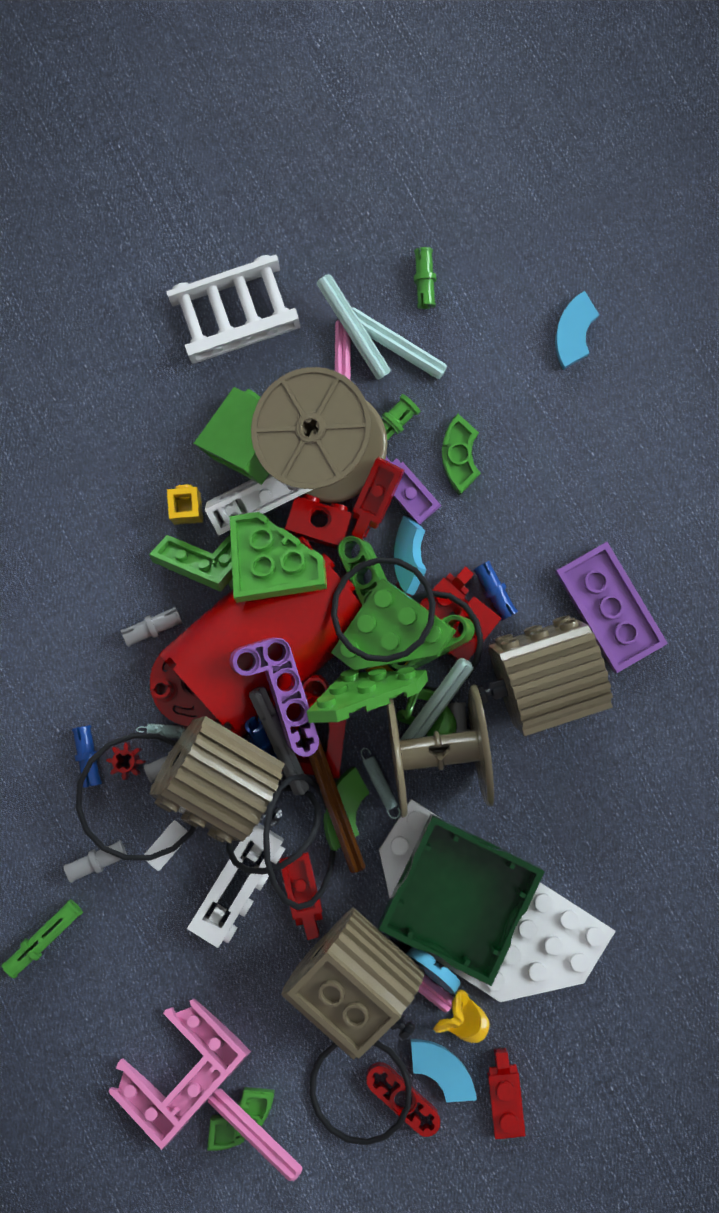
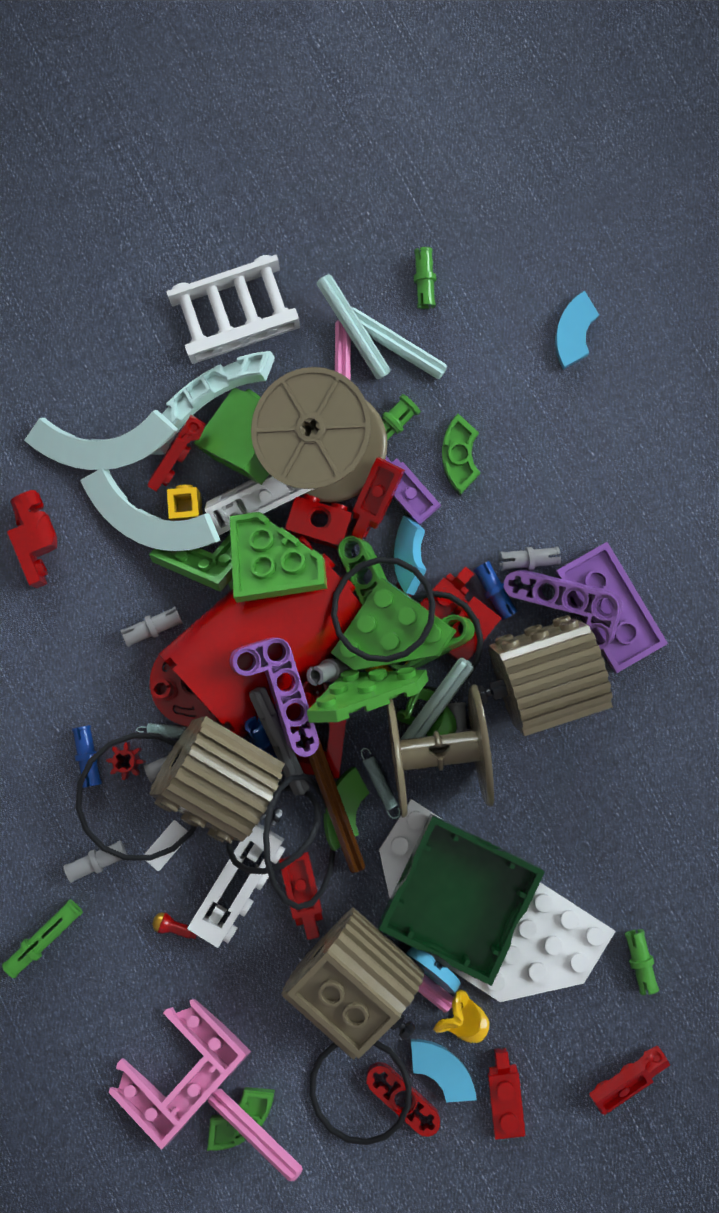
none -> red plate [7,490,57,589]
none -> light aqua tile [24,410,179,470]
none -> light aqua tile [80,468,221,551]
none -> red hinge [147,415,206,492]
none -> light aqua tile [151,351,275,455]
none -> red piece [152,912,197,939]
none -> light grey pin [307,658,352,686]
none -> light grey pin [499,546,561,571]
none -> medium lavender beam [504,570,622,650]
none -> red hinge [589,1046,670,1116]
none -> bright green pin [625,929,659,995]

